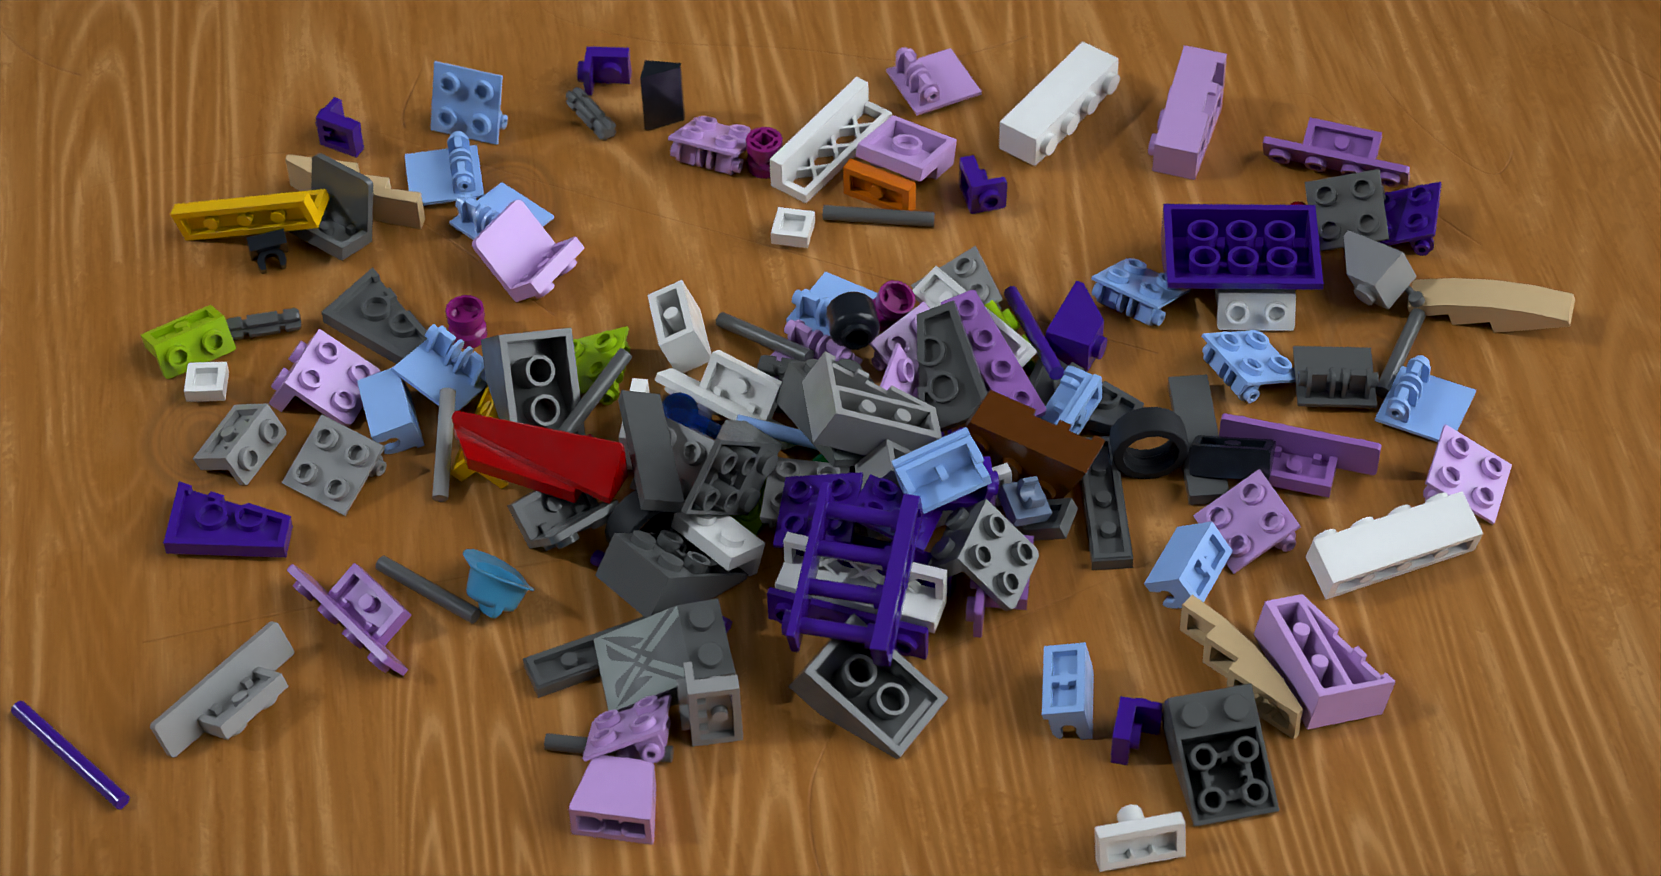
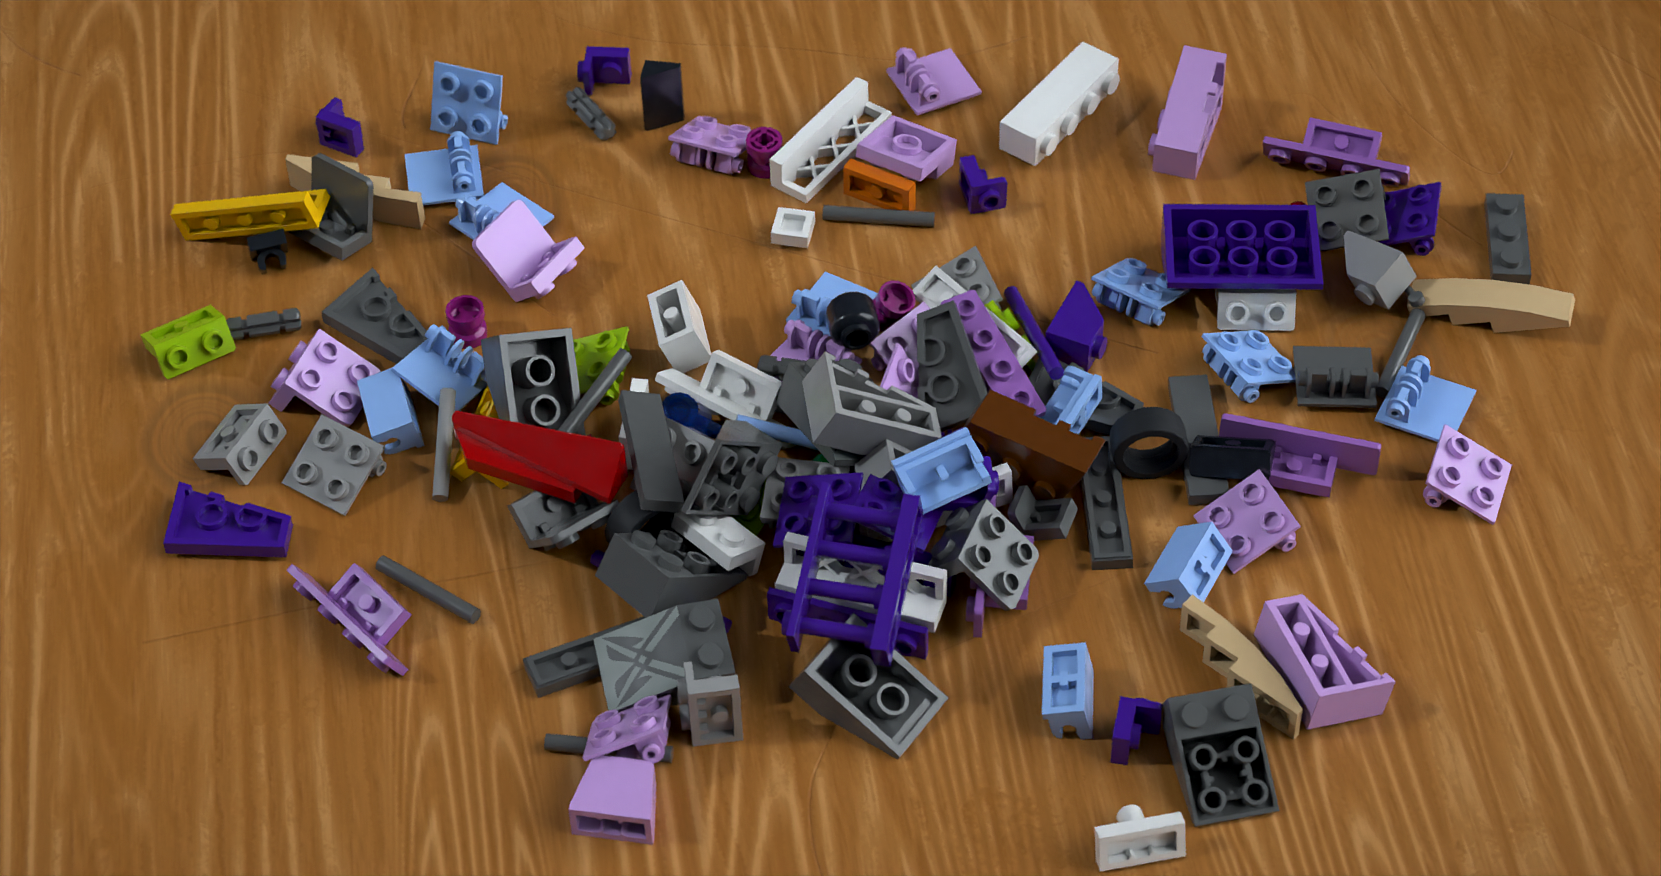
dark purple bar [11,700,130,809] -> none
light grey bracket [150,621,294,758] -> none
white plate [184,362,229,402] -> none
dark azure piece [463,549,534,619] -> none
dark grey bar [716,312,814,361] -> none
sand blue tile [997,476,1052,527] -> none
white brick [1306,491,1483,599] -> none
none -> dark grey plate [1484,193,1531,285]

